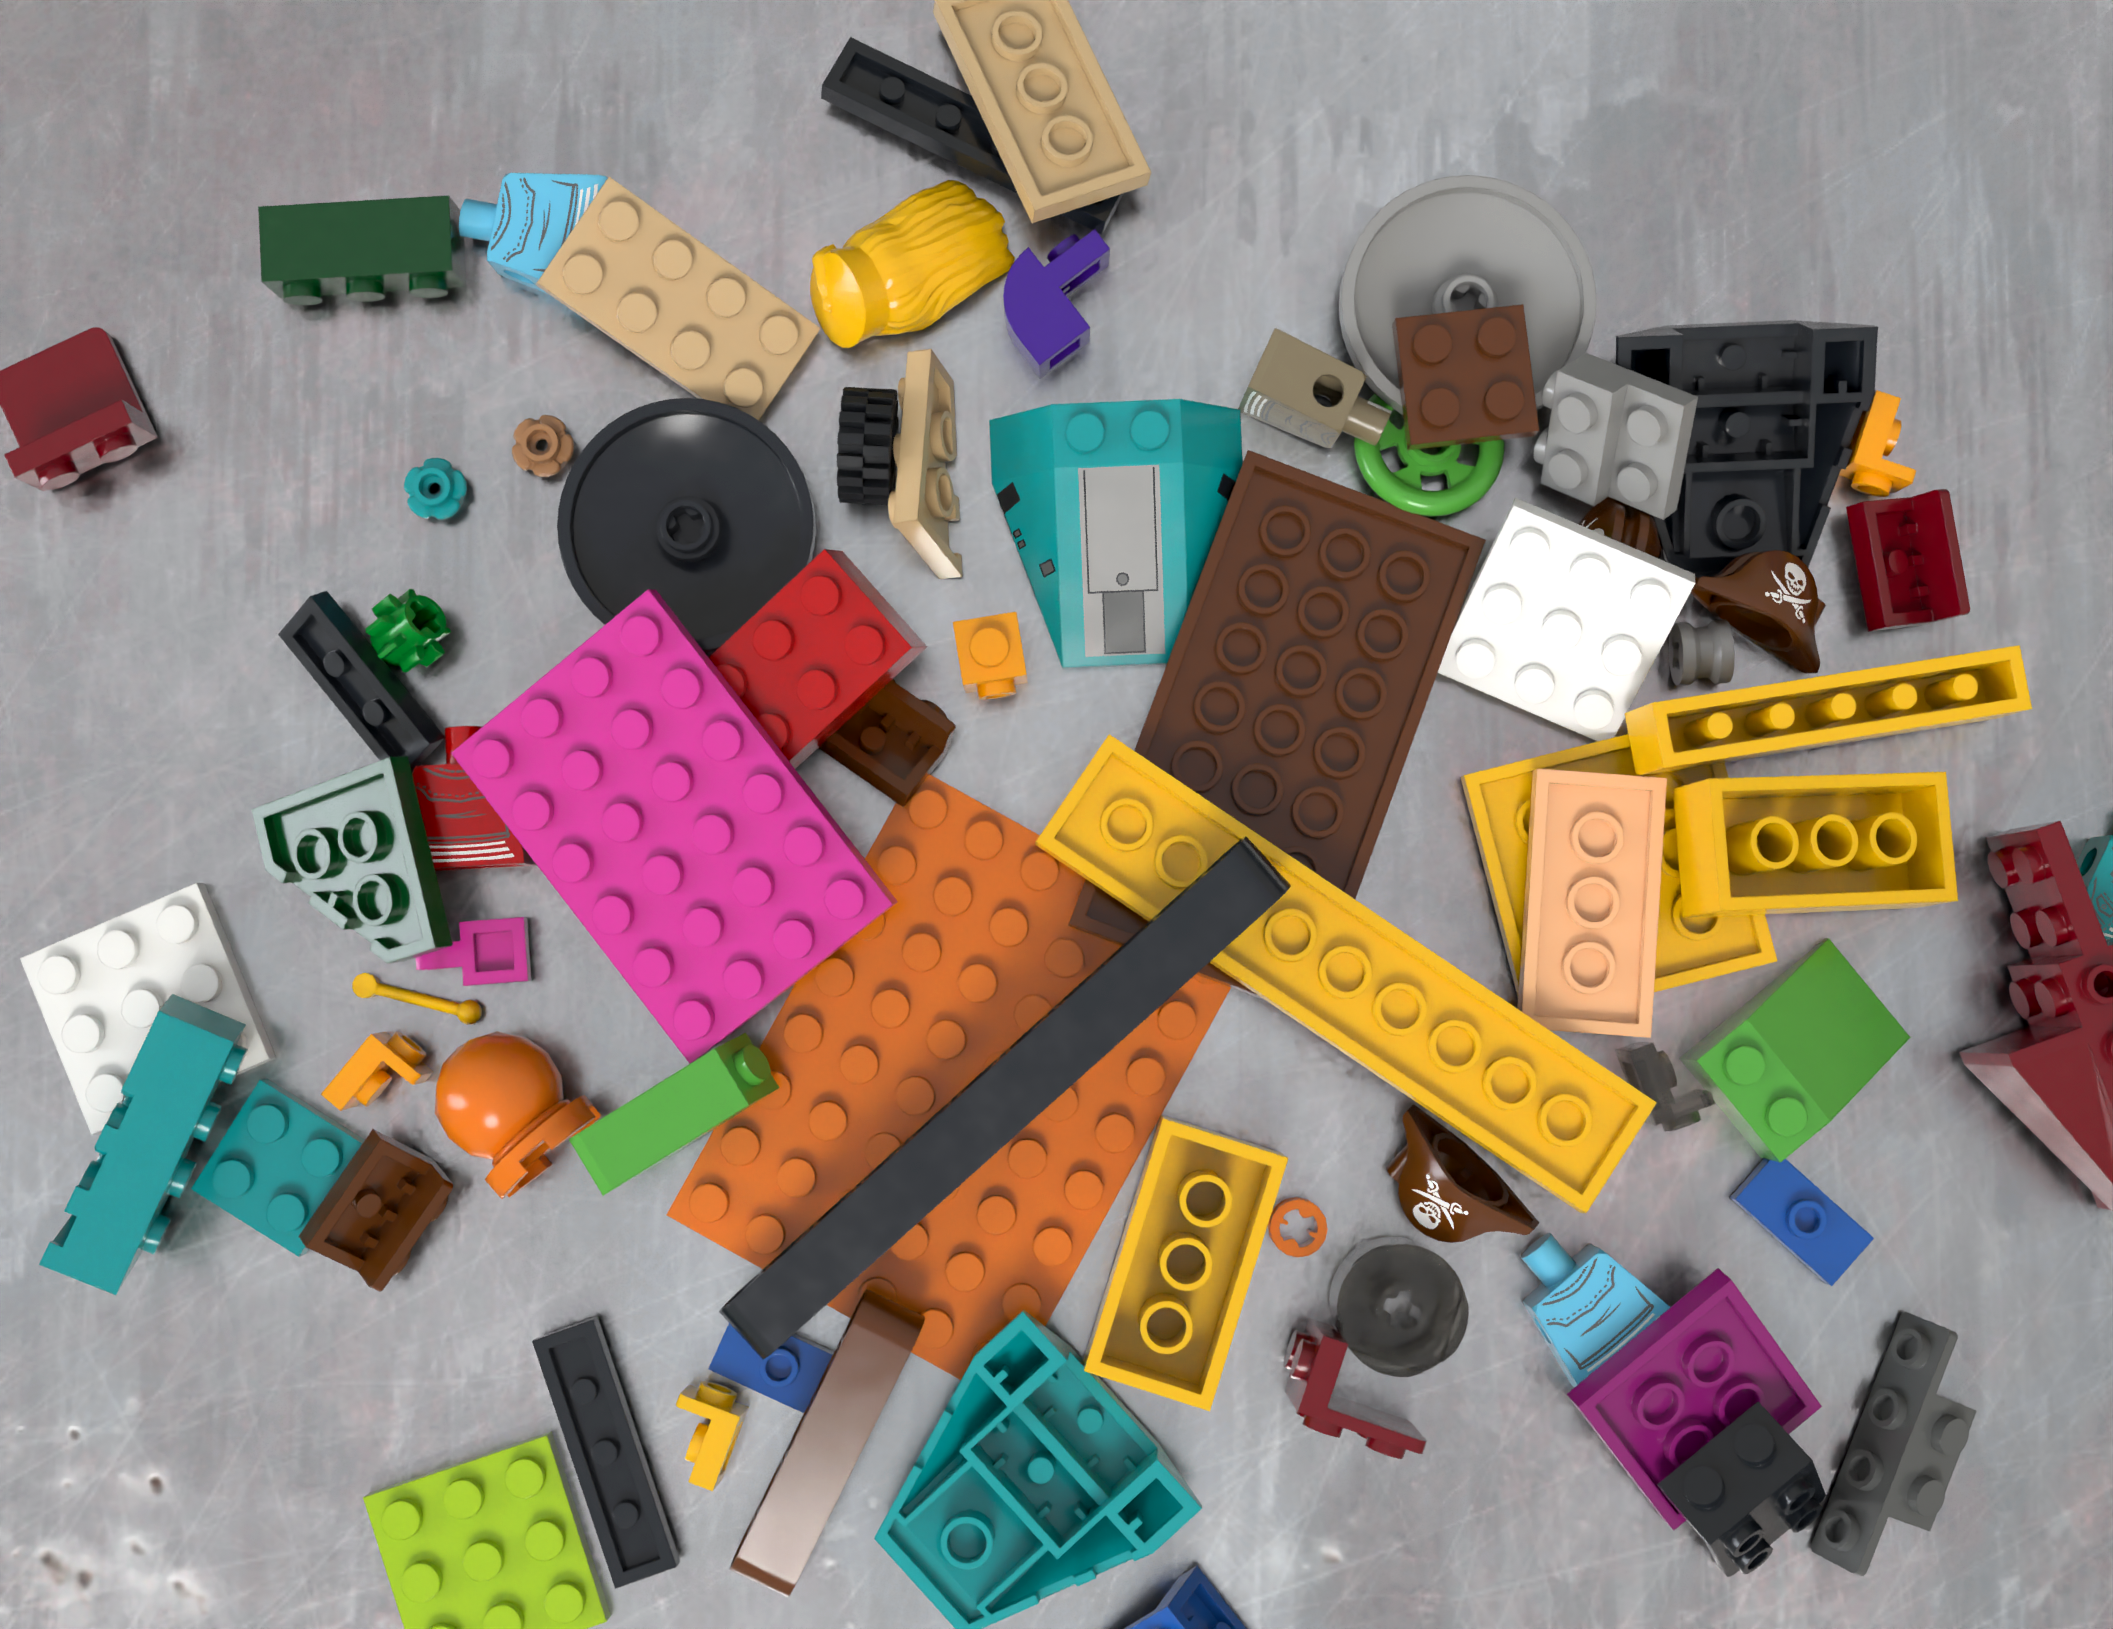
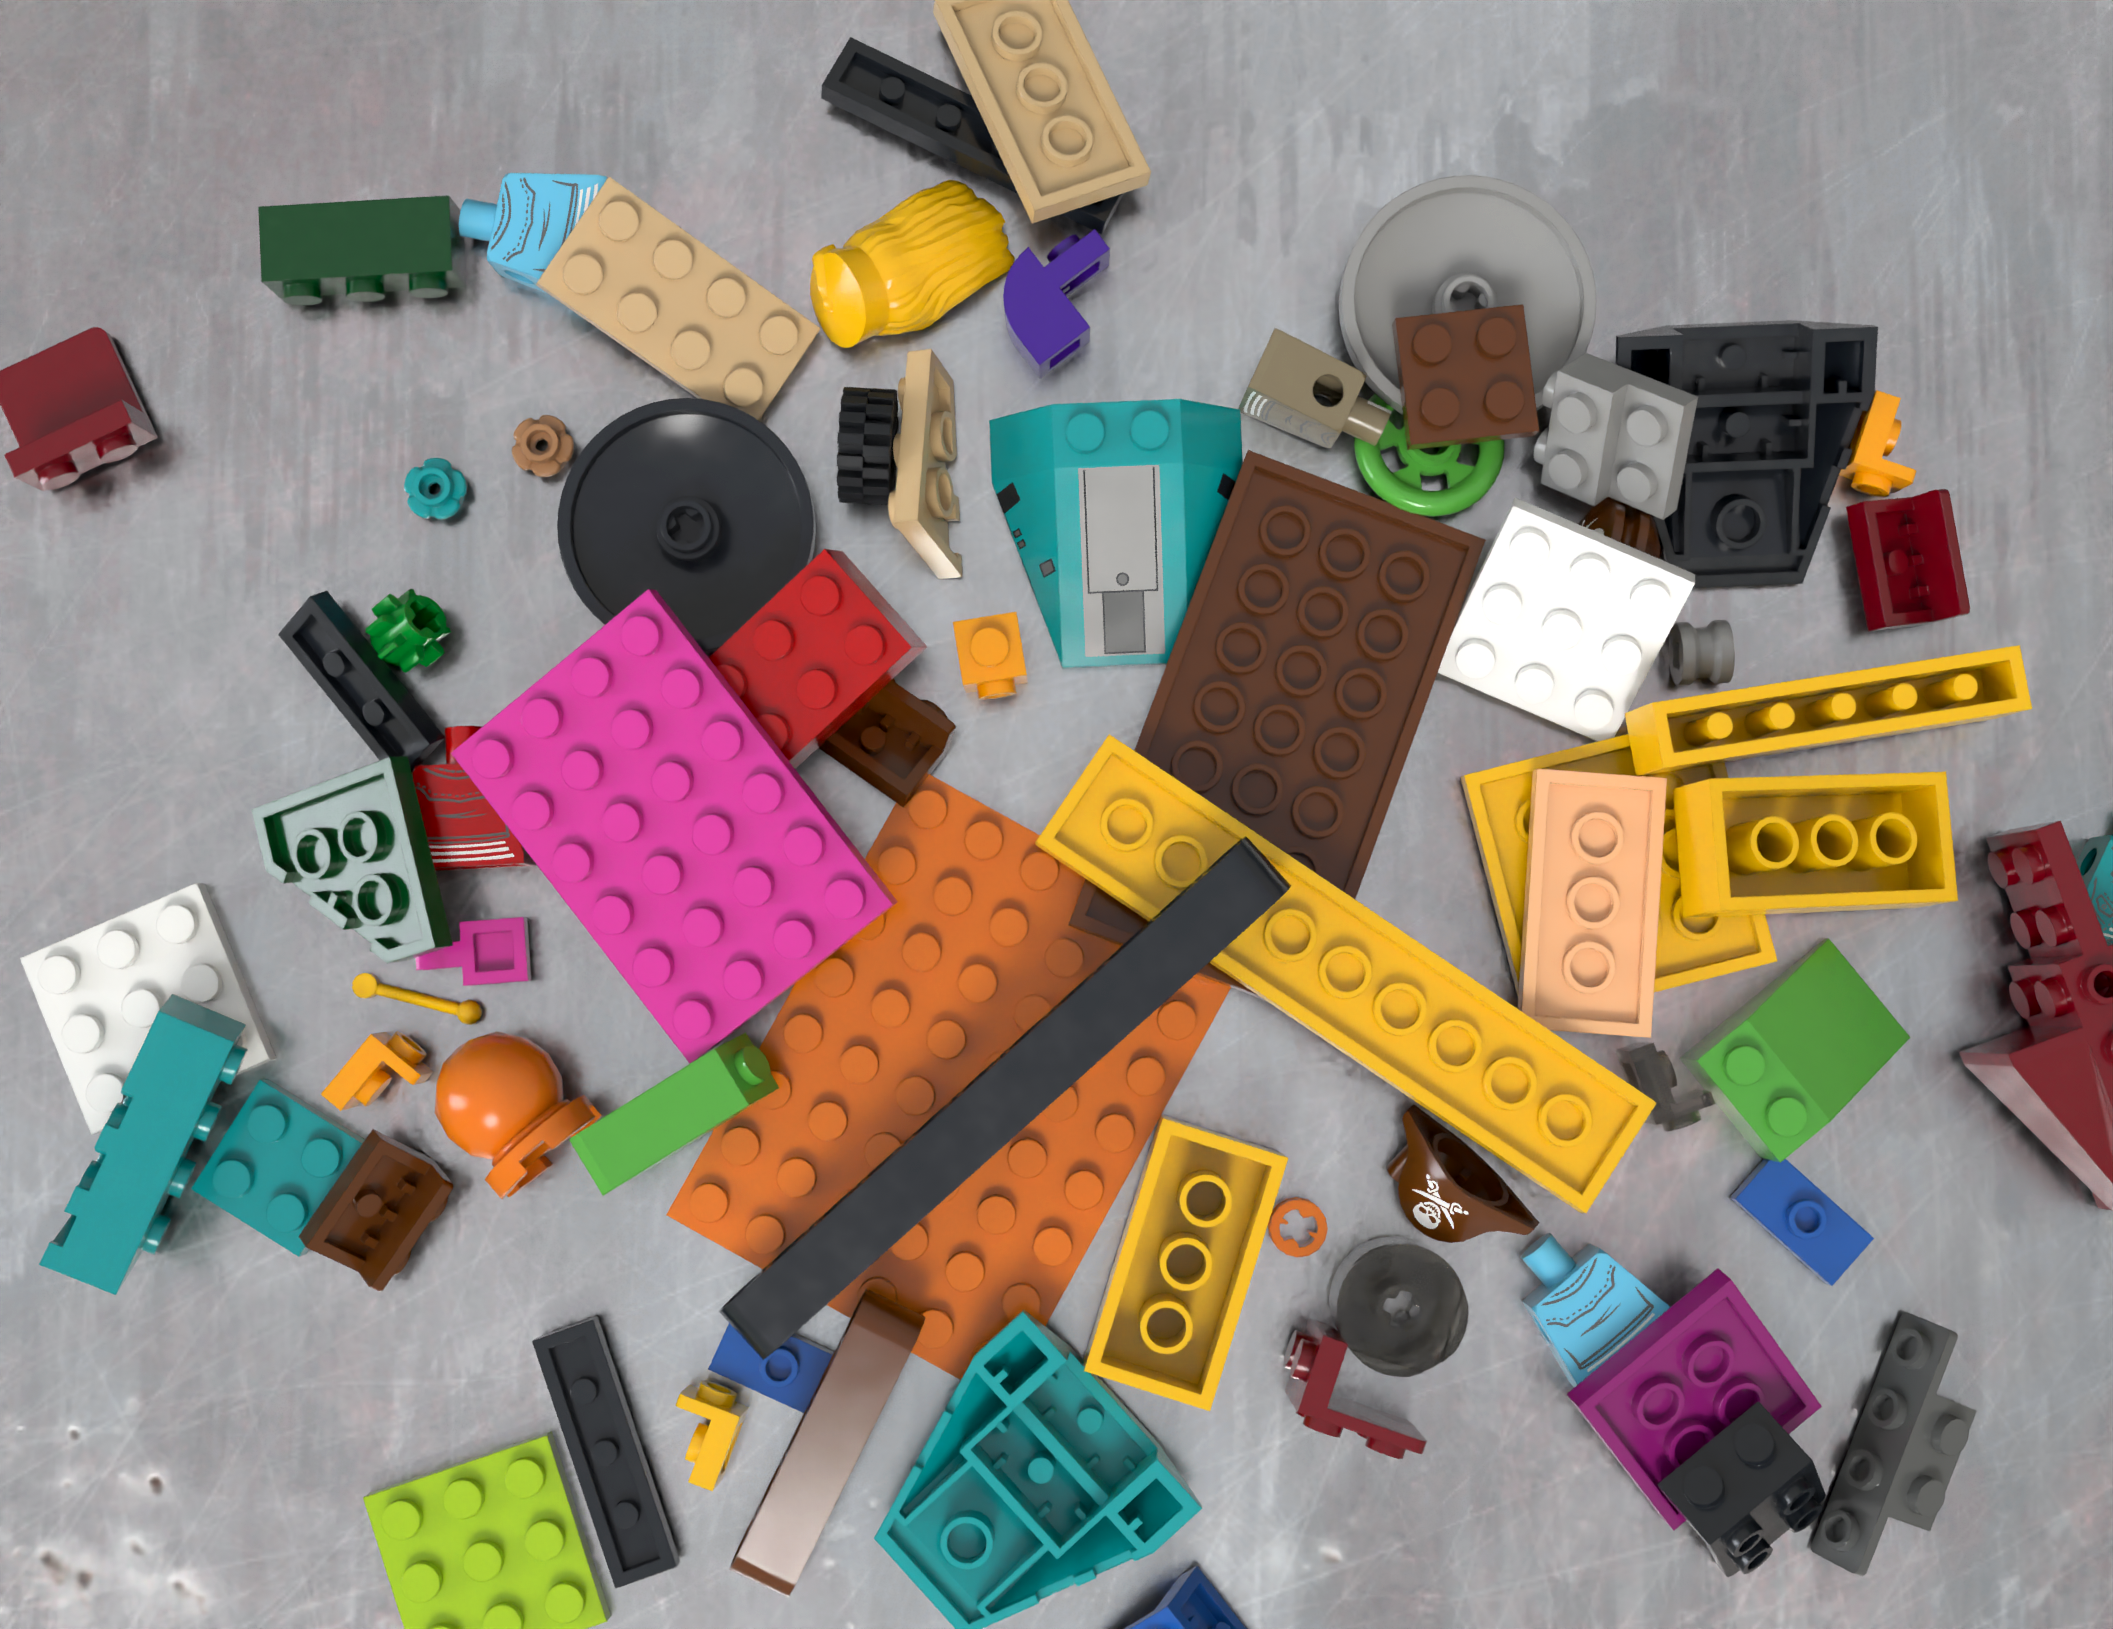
reddish brown hat [1690,550,1826,674] -> none

